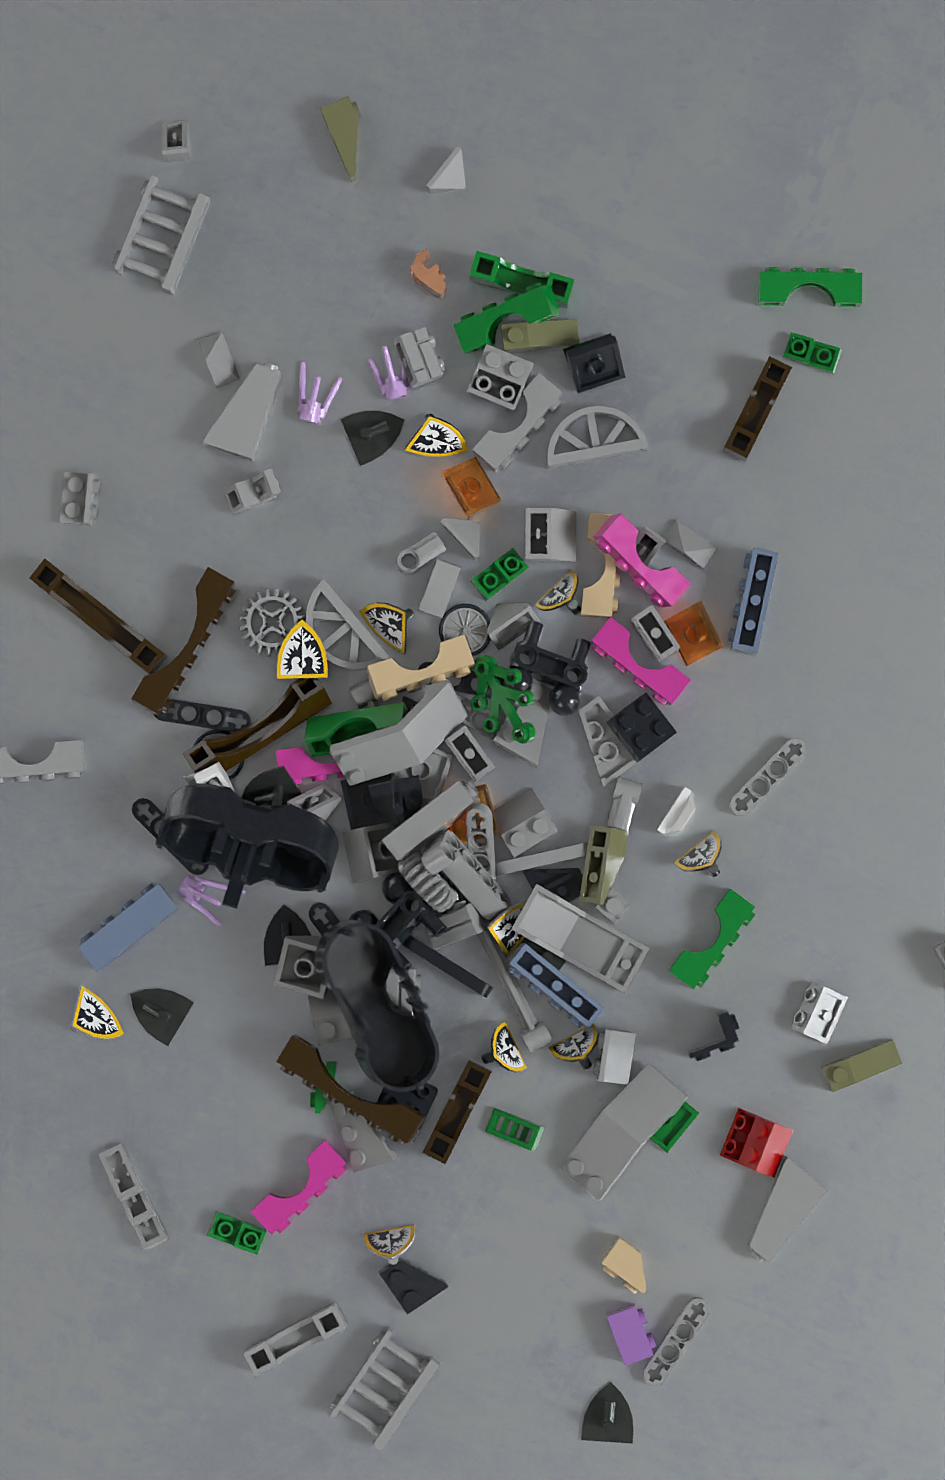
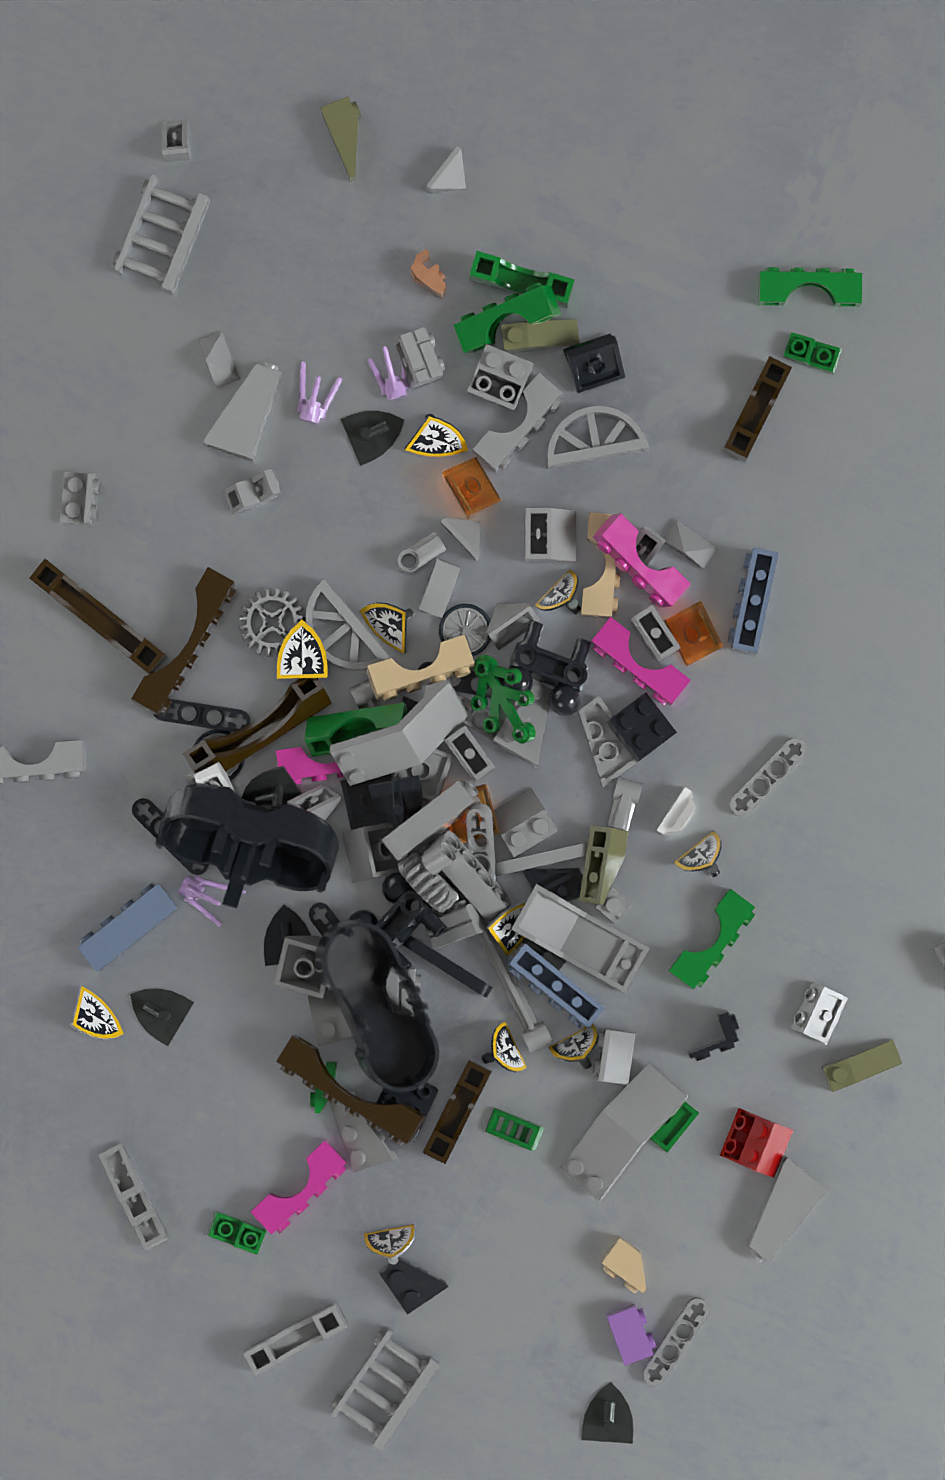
green slope [470,548,529,601] -> none

